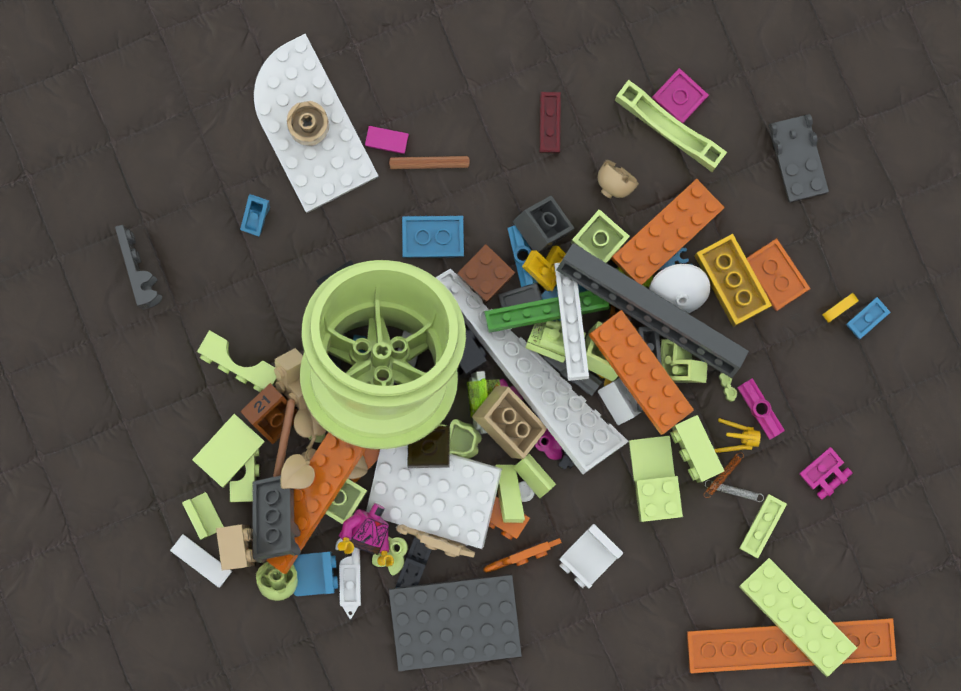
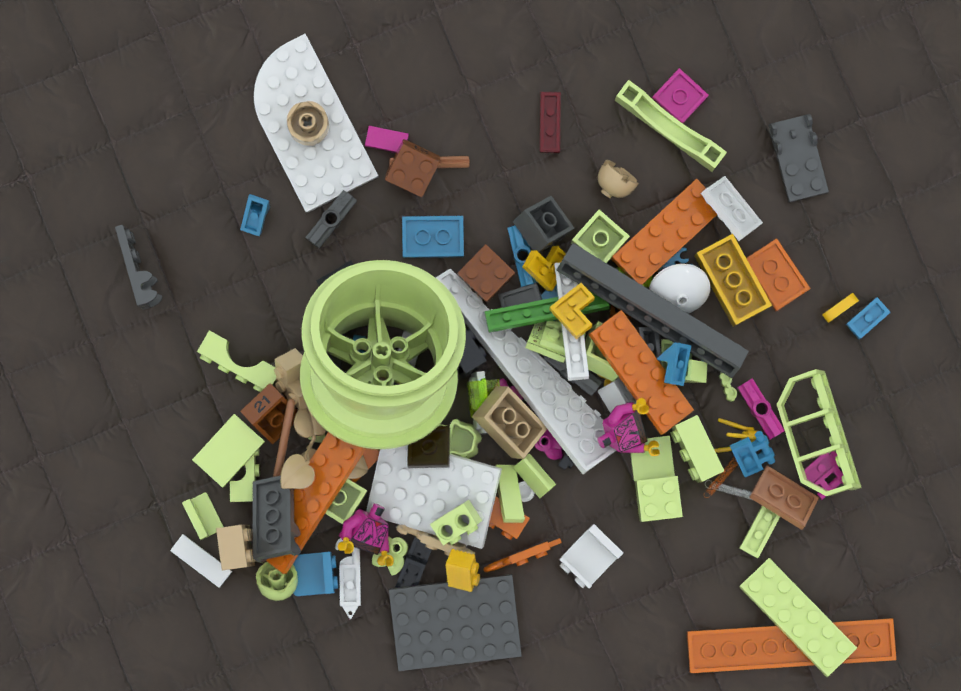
none -> dark grey piece [305,190,357,249]
none -> dark orange brick [385,139,440,197]
none -> yellowish green brick [430,500,482,546]
none -> yellow brick [445,549,480,592]
none -> yellow plate [549,283,595,340]
none -> torso [597,398,660,456]
none -> dark azure slope [657,342,692,386]
none -> white plate [700,176,763,241]
none -> dark azure plate [730,431,775,477]
none -> nougat tile [749,465,819,530]
none -> yellowish green plate [777,369,862,496]

